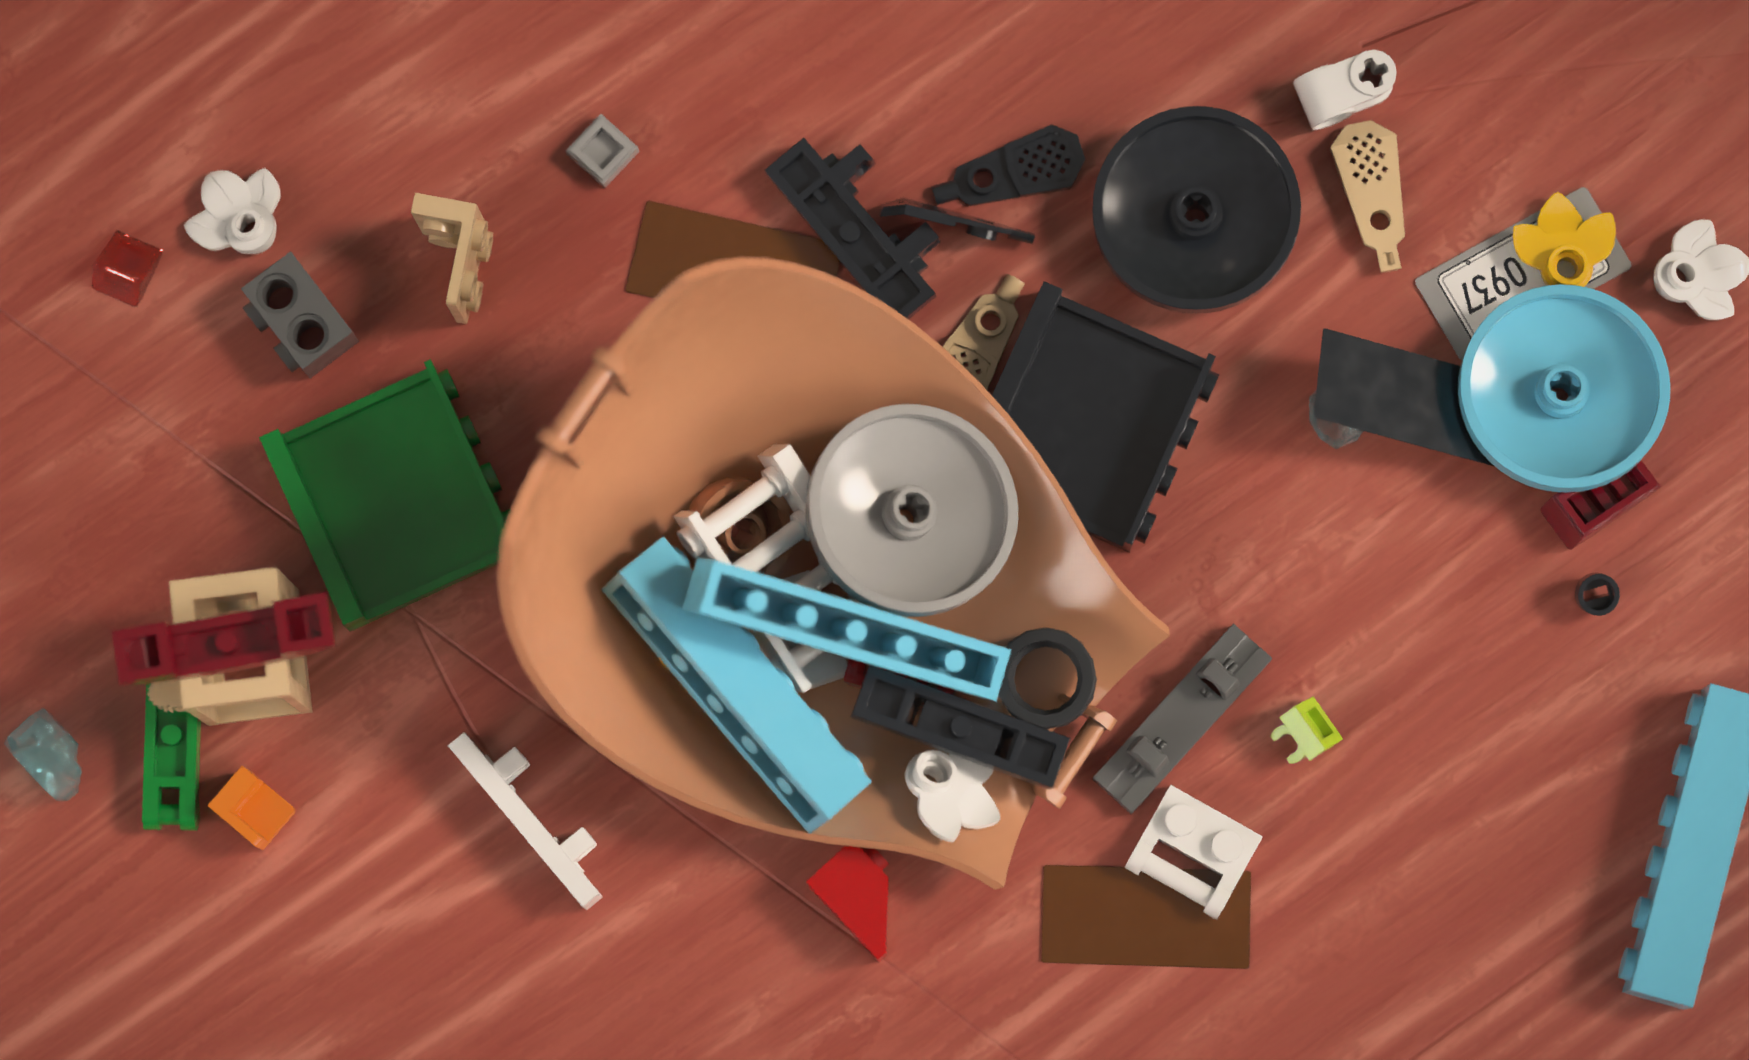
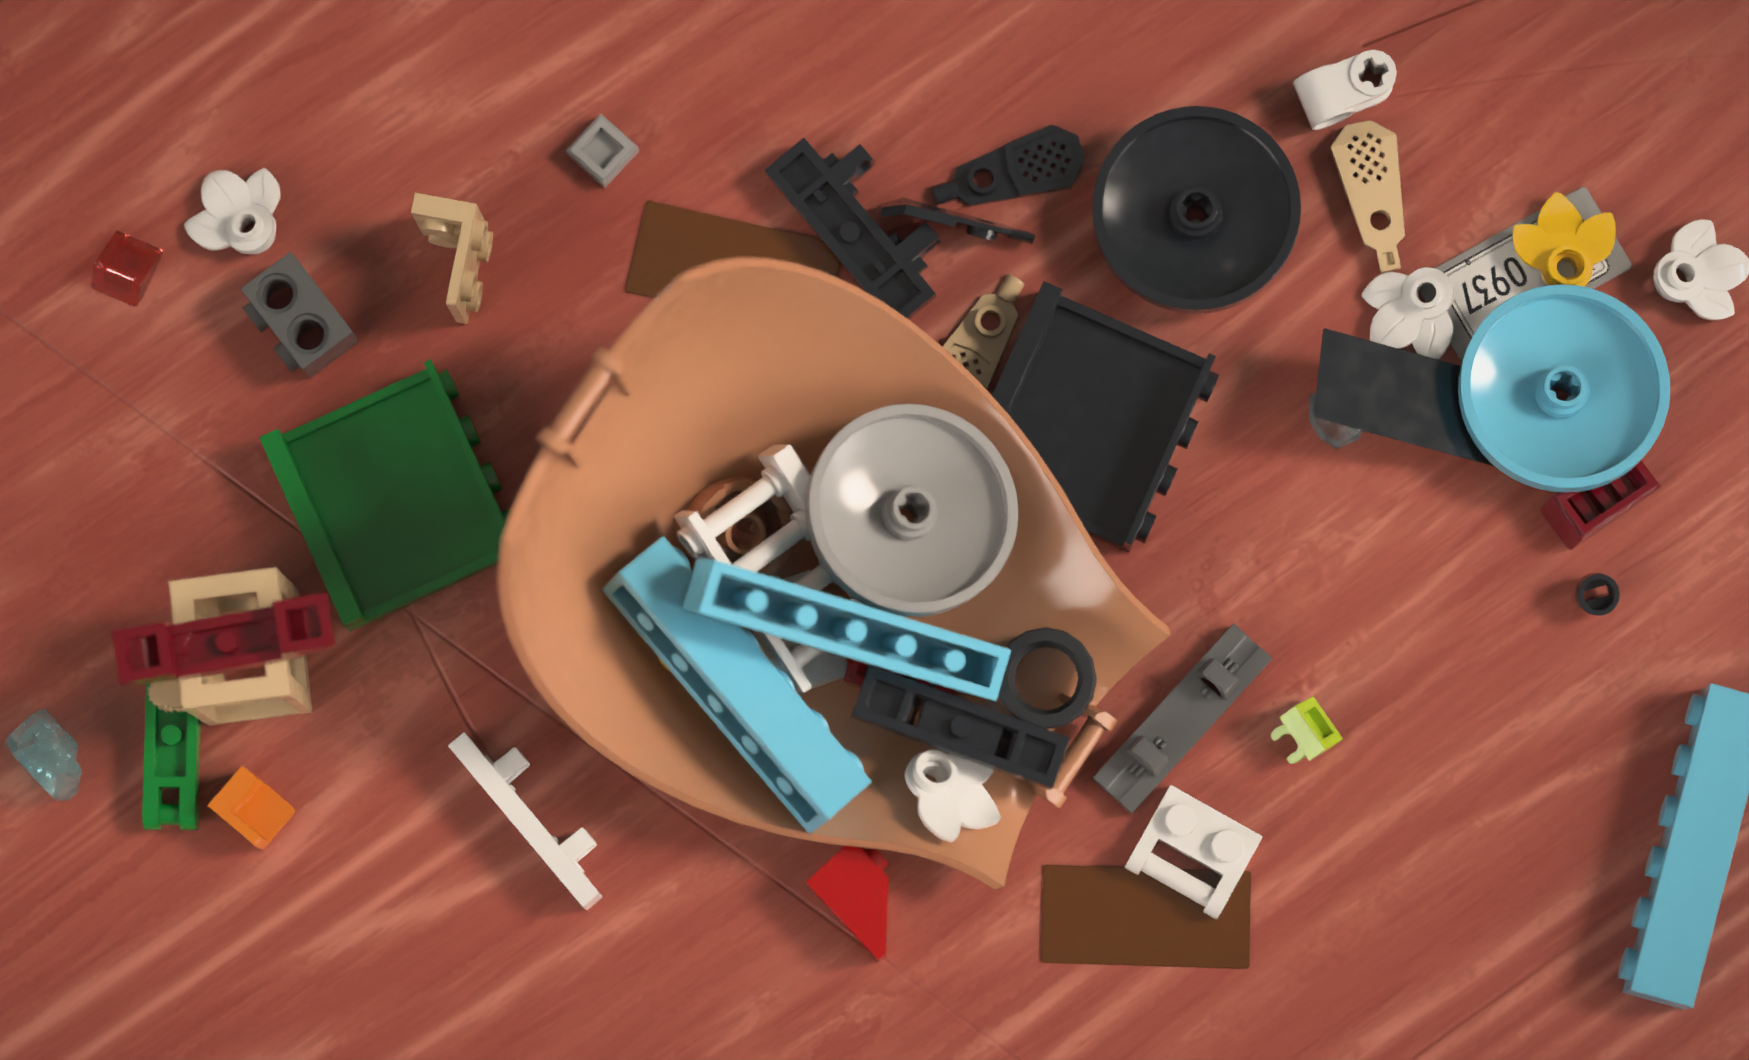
none -> white plate [1362,267,1454,360]

